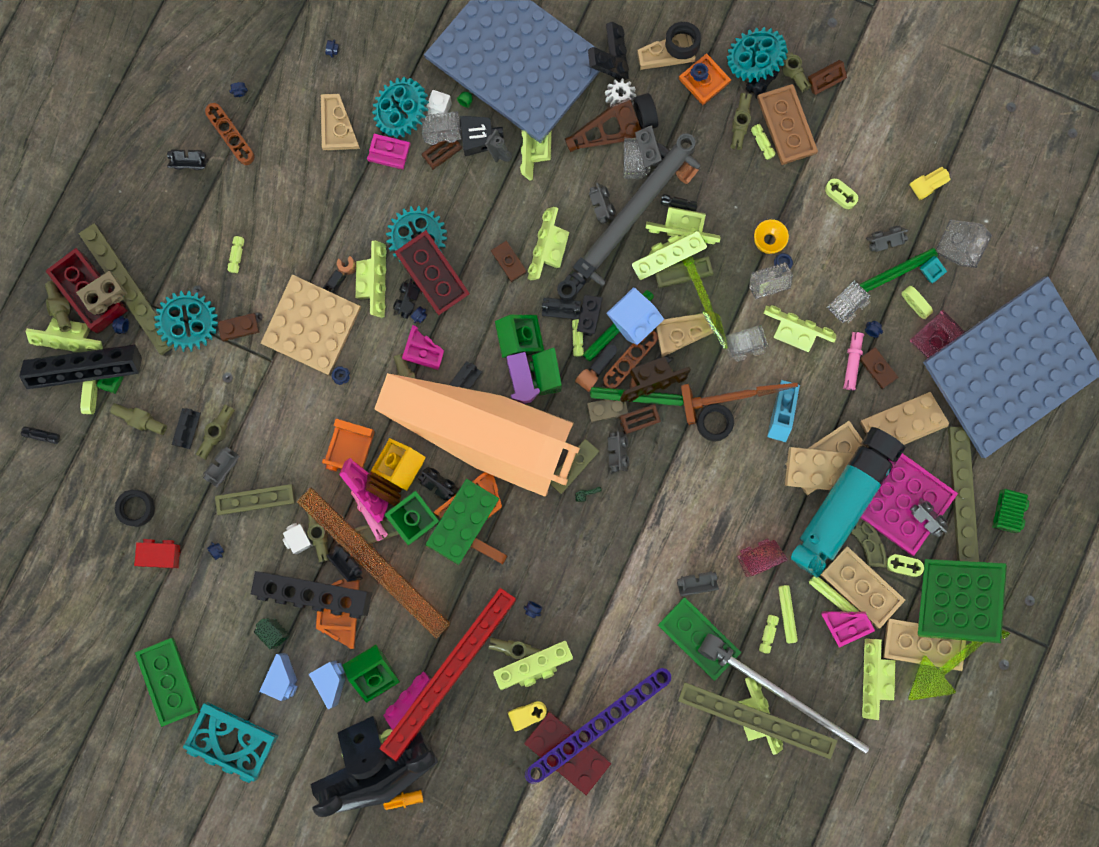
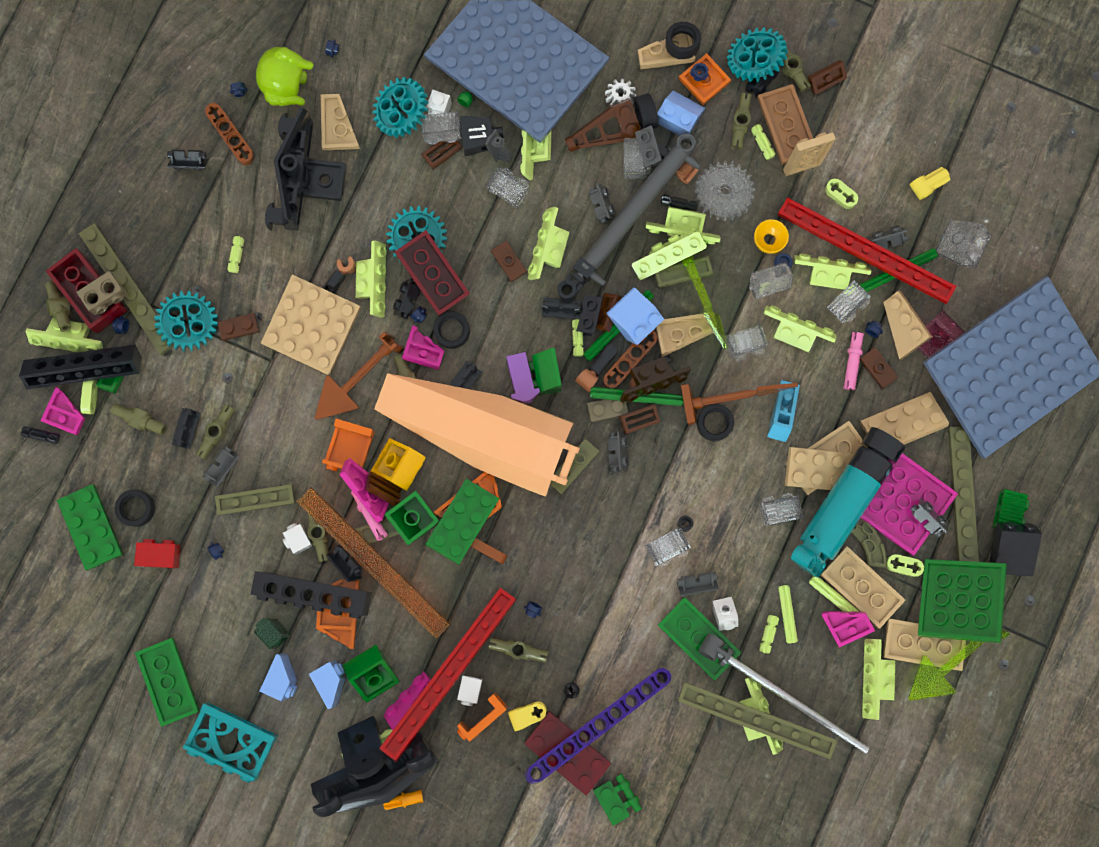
dark blue plate [331,366,350,385] -> none
dark pink plate [367,134,411,170] -> none
black hinge [418,467,459,501] -> none
yellowish green bracket [493,641,573,690] -> none
green slope [495,314,544,358] -> none
clear green hand [575,487,602,502] -> none
black plate [588,22,629,80] -> none
clear pink slope [737,538,788,578] -> none
yellowish green beam [902,286,933,319] -> none
teal plate [919,256,947,284] -> none
none -> dark pink wing [41,387,86,436]
none -> green plate [57,484,124,571]
none -> lime piece [256,47,314,106]
none -> black piece [265,108,347,231]
none -> dark orange piece [315,332,405,420]
none -> black tyre [433,311,470,349]
none -> white brick [457,675,483,706]
none -> orange panel [457,692,508,742]
none -> clear brick [486,167,530,209]
none -> black hinge [564,682,580,699]
none -> green plate [593,773,642,826]
none -> reddish brown tile [596,293,622,332]
none -> clear brick [645,527,691,568]
none -> light blue slope [657,91,705,136]
none -> black hinge [677,515,694,532]
none -> clear gear [695,161,756,221]
none -> white brick [713,597,738,631]
none -> clear brick [758,493,803,526]
none -> red plate [778,197,957,304]
none -> tan plate [783,132,836,176]
none -> yellowish green bracket [794,254,871,290]
none -> tan wing [883,291,932,359]
none -> black brick [989,522,1042,576]

